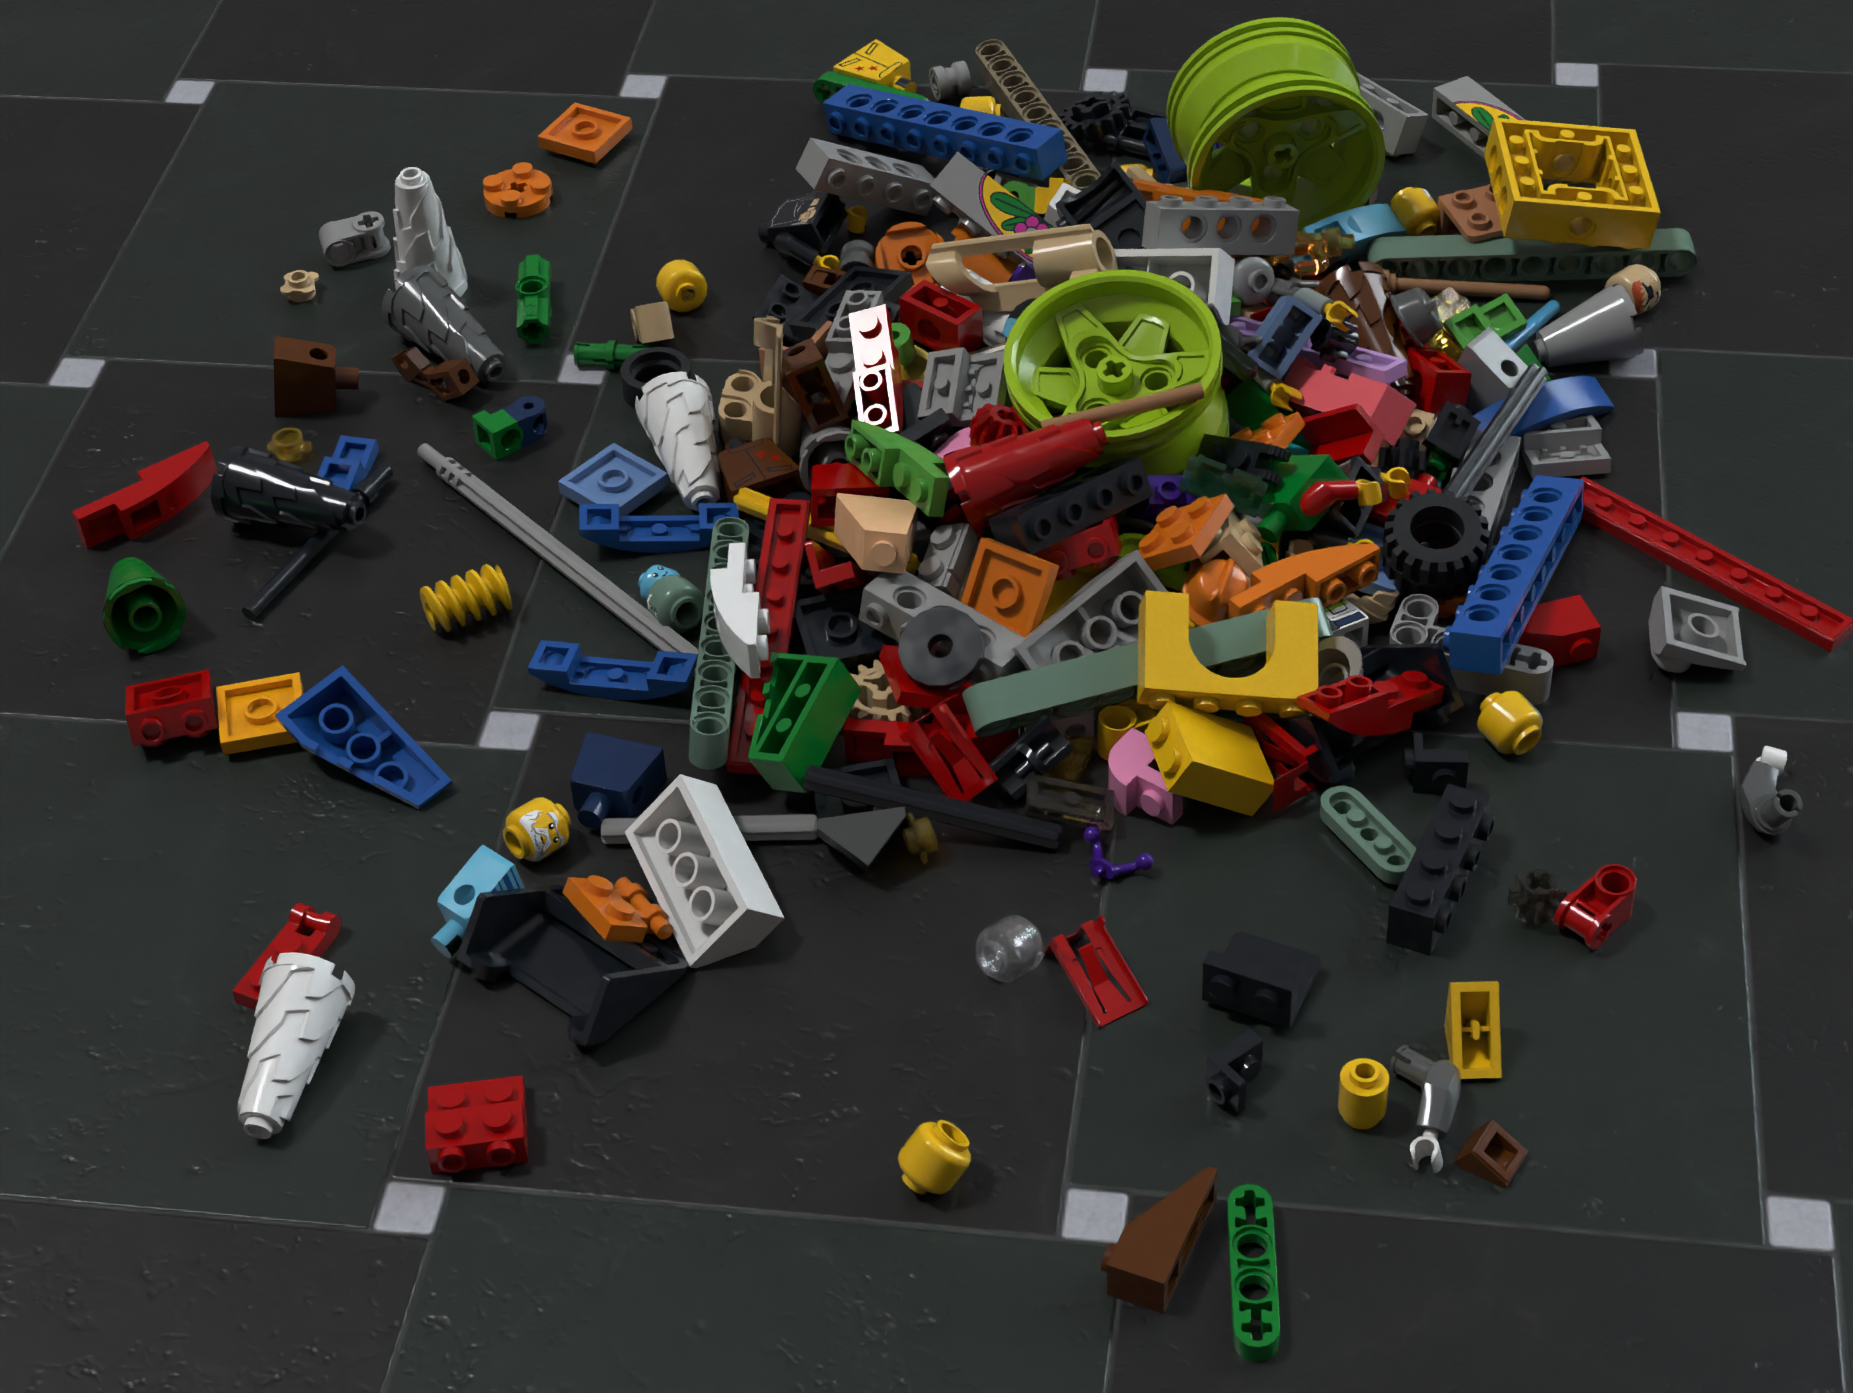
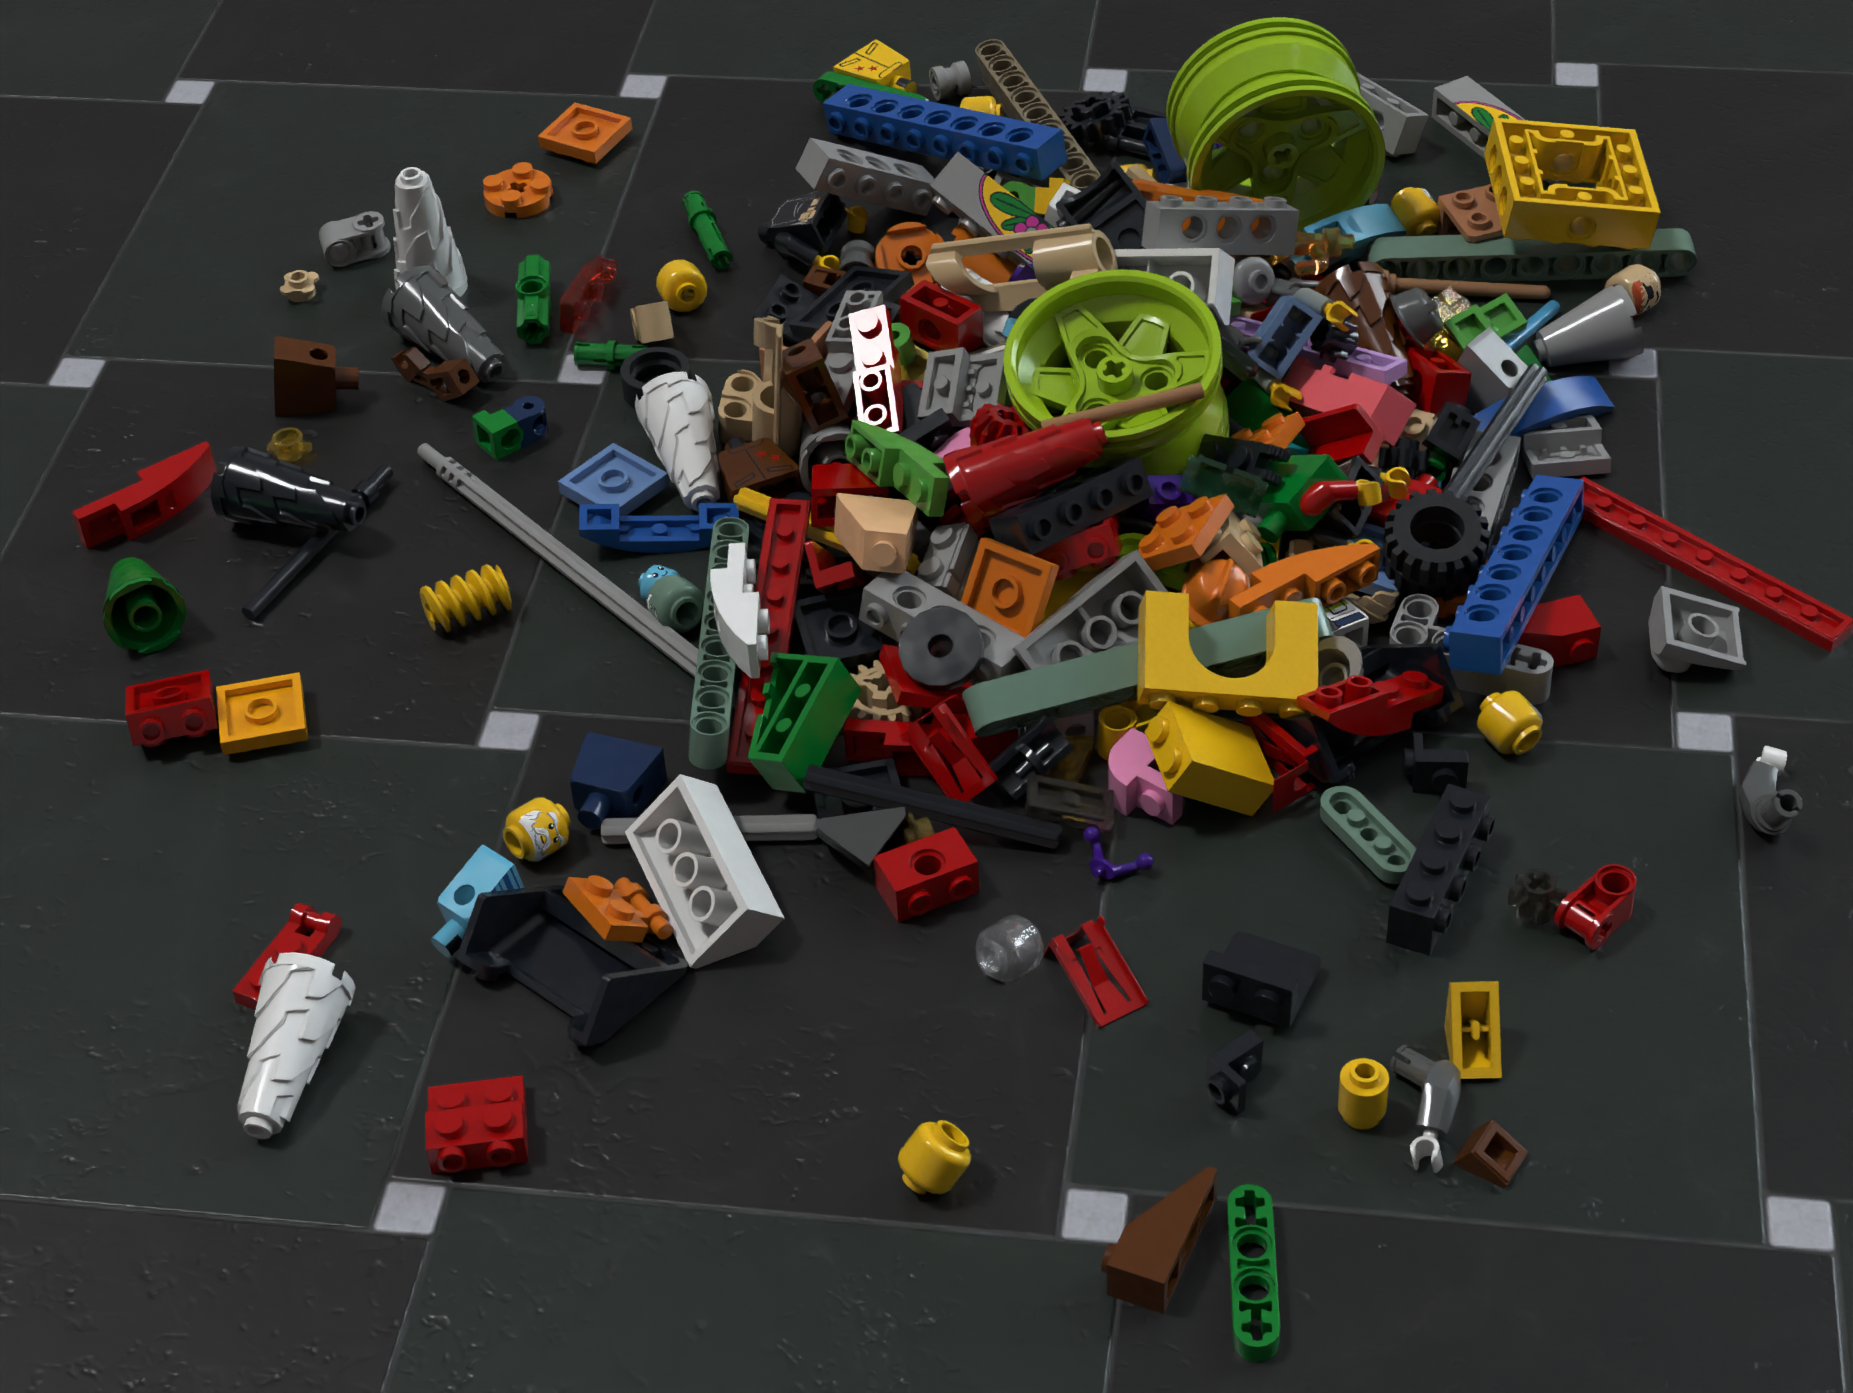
blue wedge [275,665,452,810] -> none
blue slope [317,435,380,491] -> none
blue slope [528,640,698,700] -> none
none -> clear red hinge [560,255,617,334]
none -> green pin [682,191,733,270]
none -> red brick [873,827,979,922]

